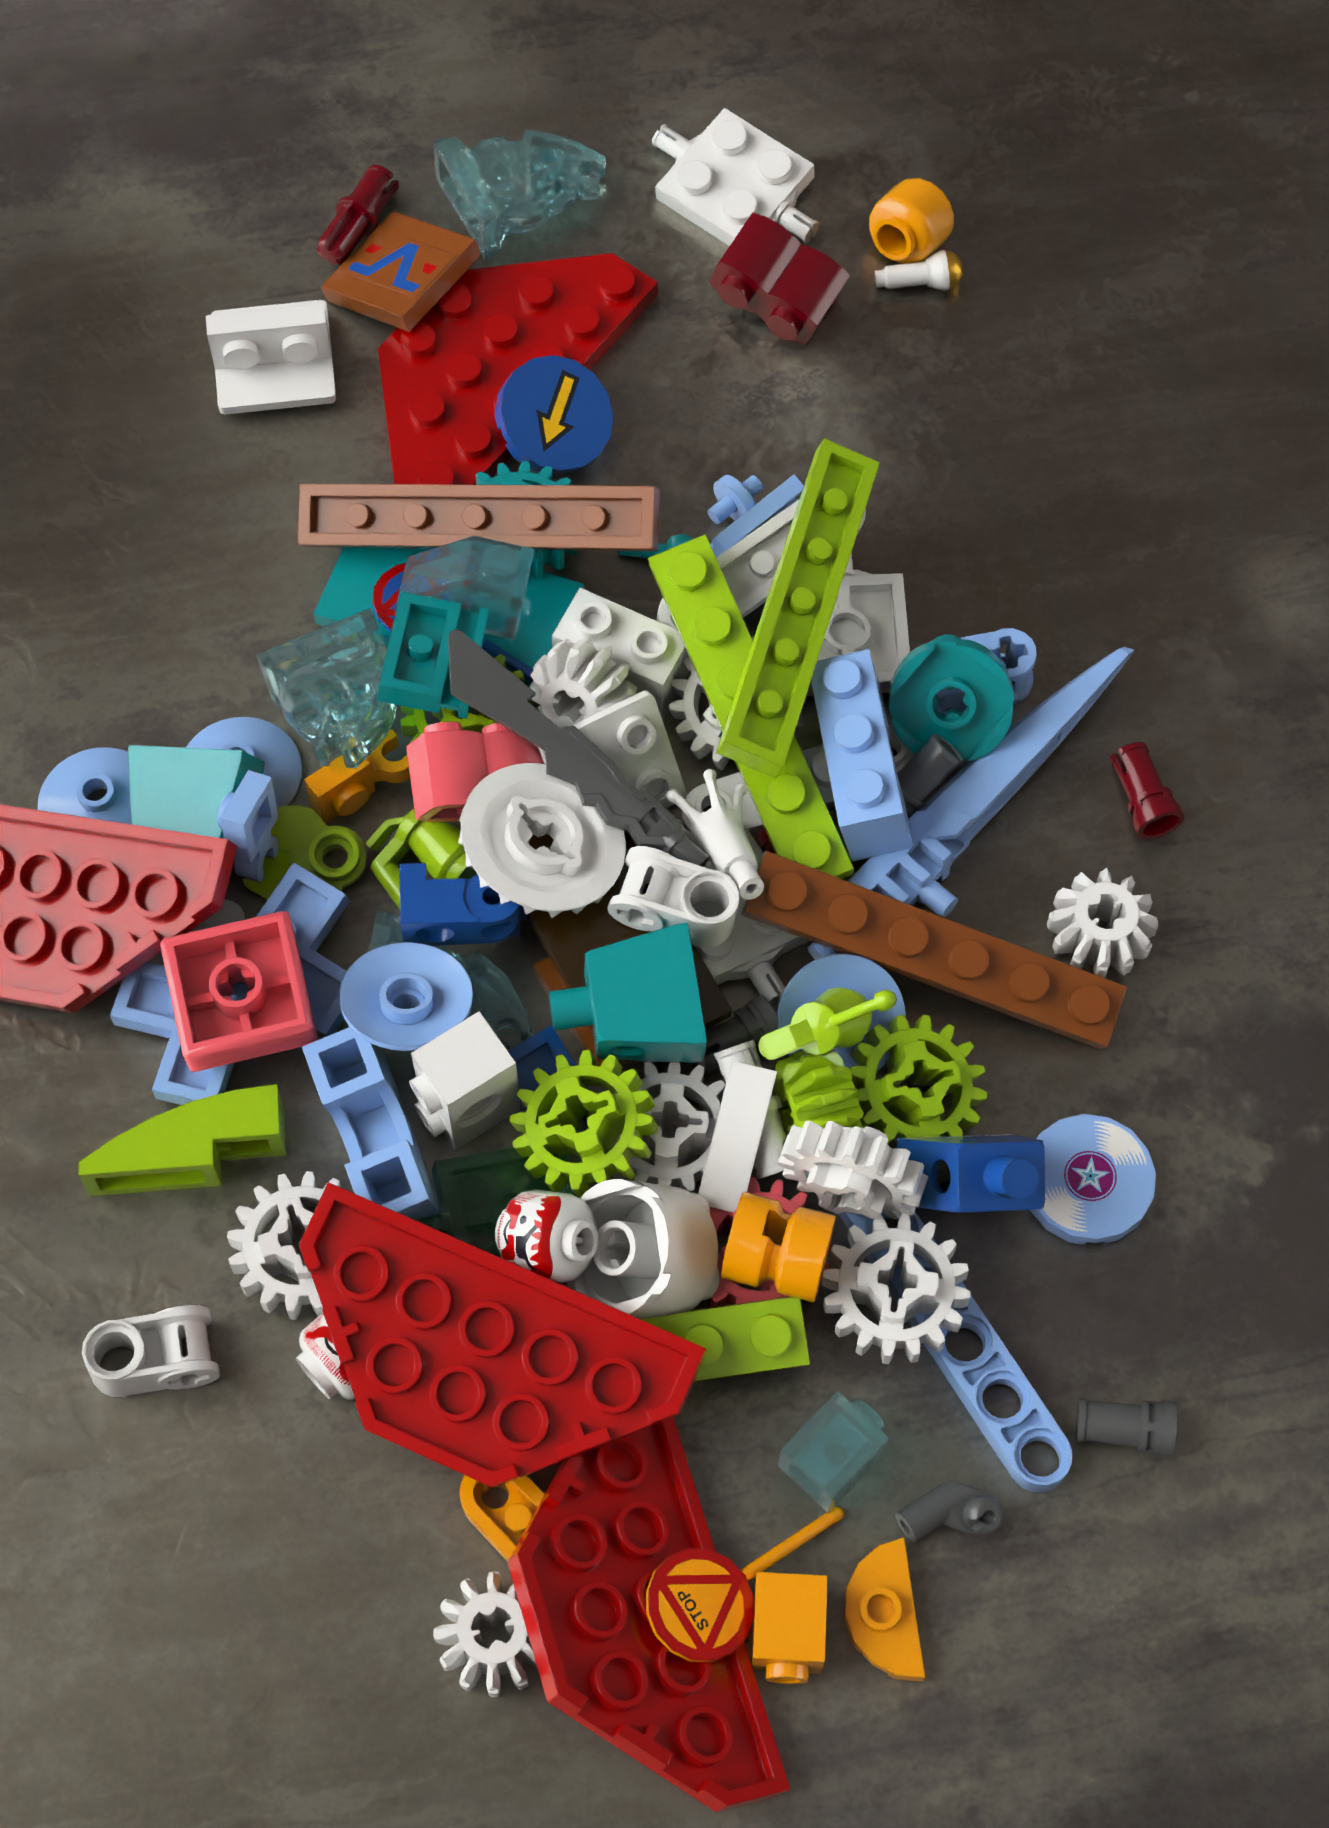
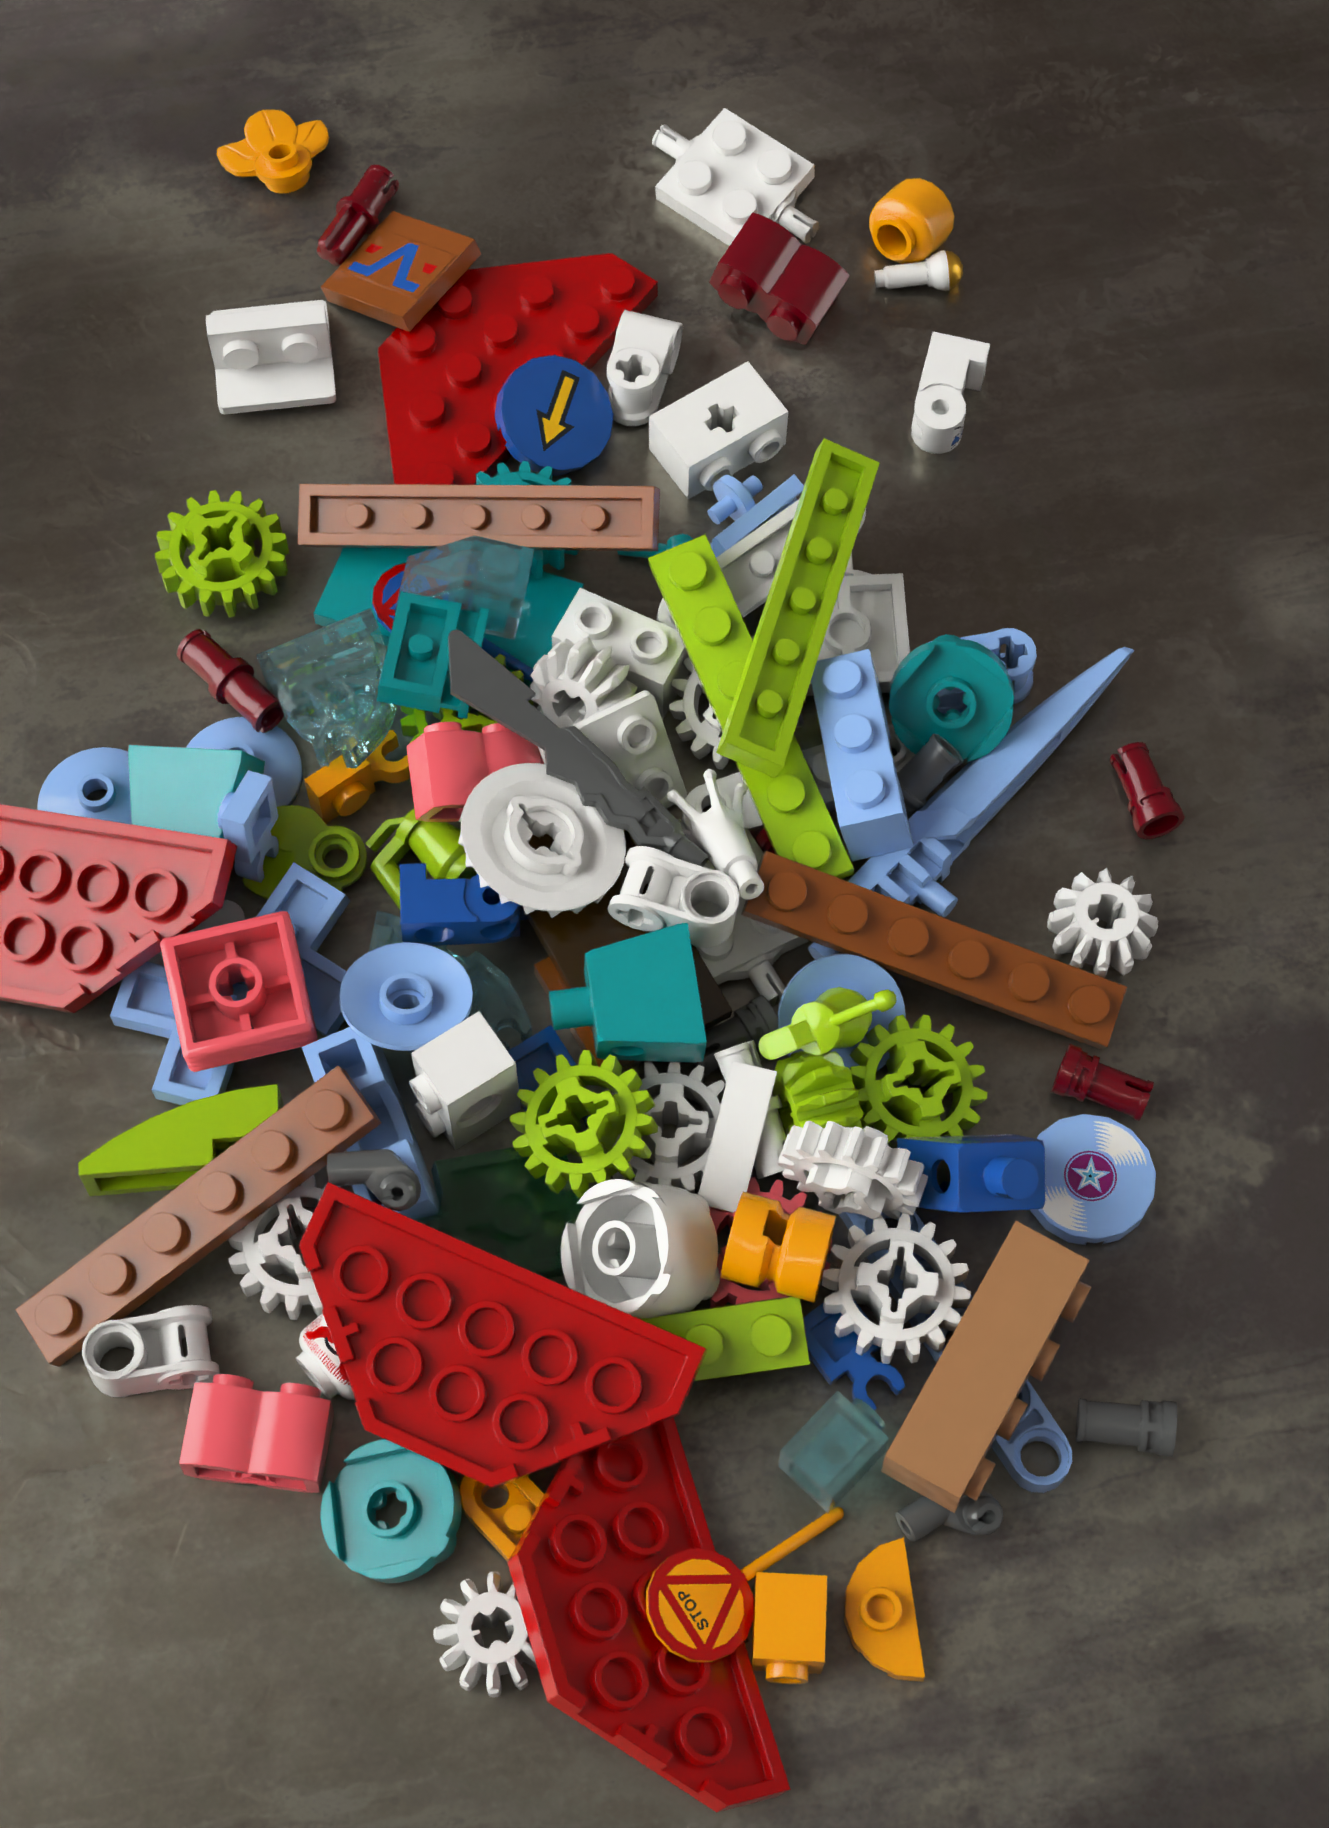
clear light blue piece [434,130,606,260] -> none
white head [495,1190,599,1283] -> none
none -> plate [15,1065,382,1367]
none -> lime gear [155,490,289,617]
none -> dark red pin [177,629,287,733]
none -> coral brick [179,1374,334,1493]
none -> light orange plate [217,109,329,194]
none -> teal plate [320,1439,462,1583]
none -> dark grey arm [327,1149,421,1211]
none -> white piece [607,310,683,426]
none -> white brick [649,361,788,499]
none -> blue plate [803,1299,905,1417]
none -> medium nougat brick [881,1221,1092,1513]
none -> white leg [911,332,990,454]
none -> dark red pin [1051,1044,1154,1121]

